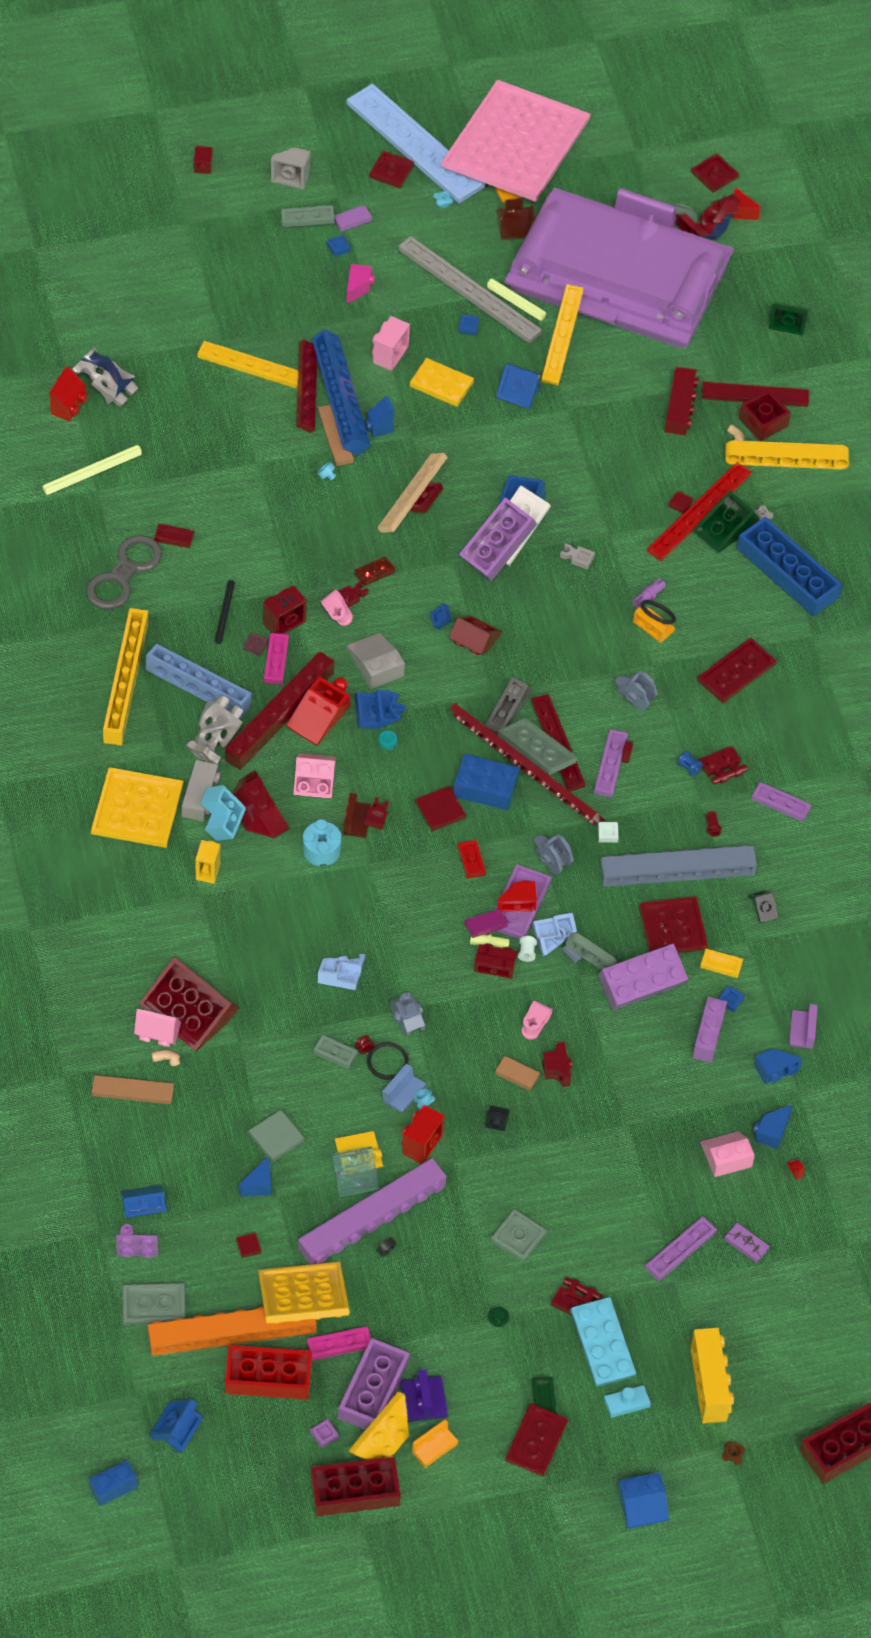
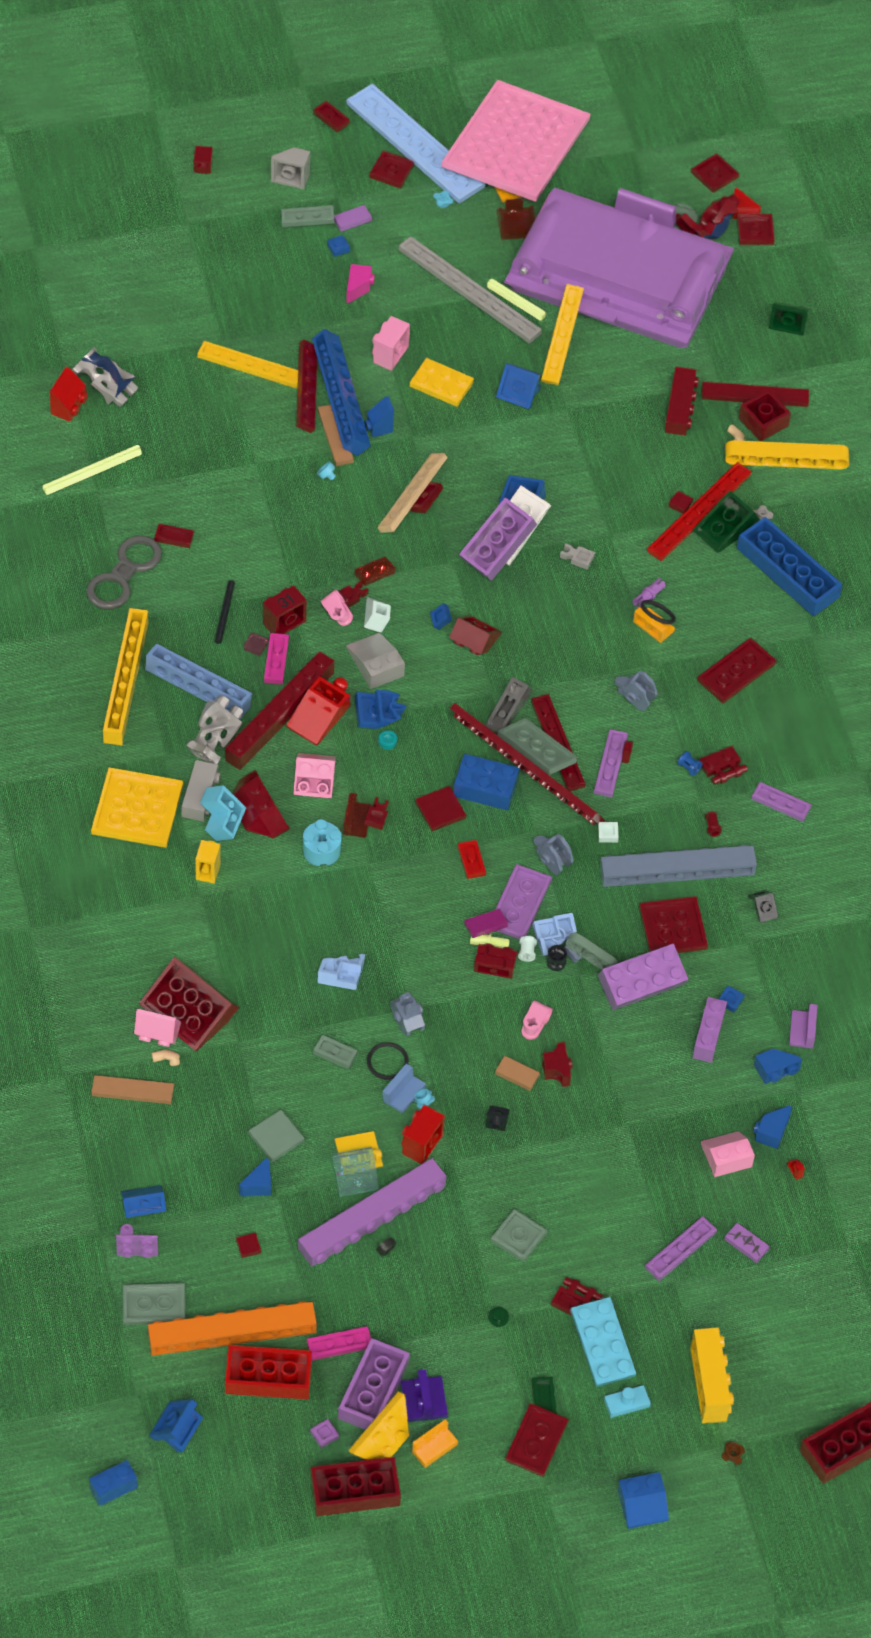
yellow plate [258,1262,349,1324] -> none
dark red bush [355,1035,375,1054] -> none
blue plate [459,315,479,335] -> none
red slope [497,880,537,912] -> none
yellow tile [700,949,743,978] -> none
none -> dark red plate [314,101,350,132]
none -> light aqua slope [364,597,391,633]
none -> black wheel [547,945,567,971]
none -> dark red plate [737,214,775,245]

